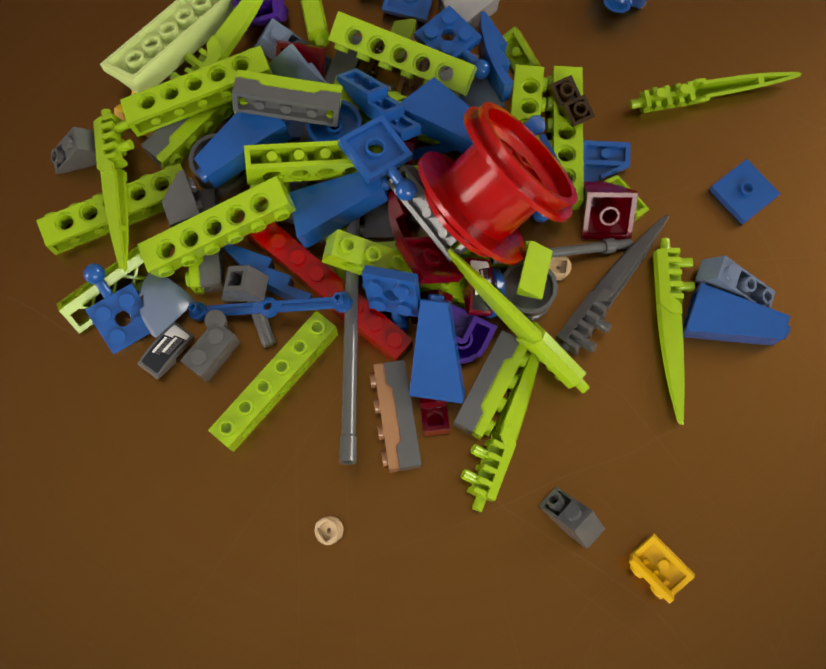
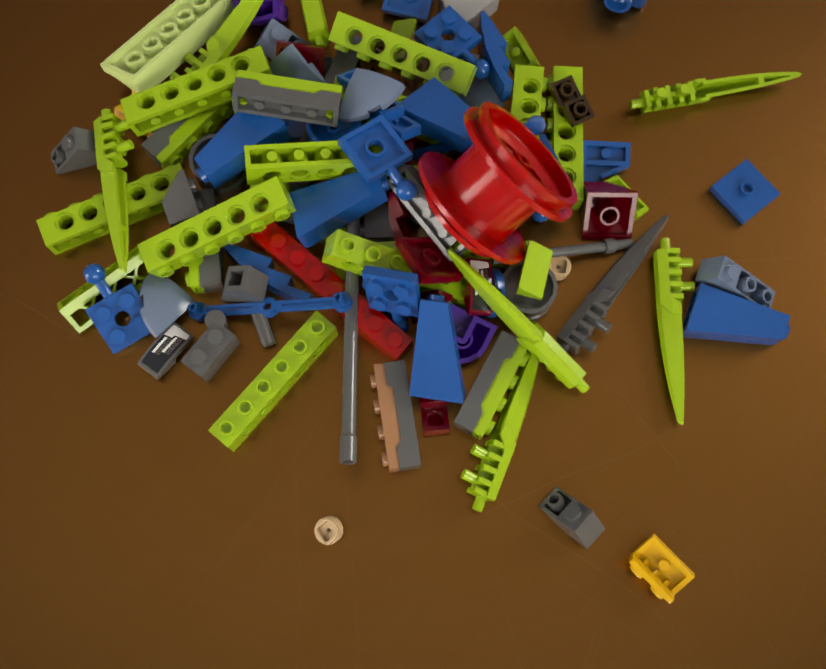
none -> sand blue brick [339,68,406,122]

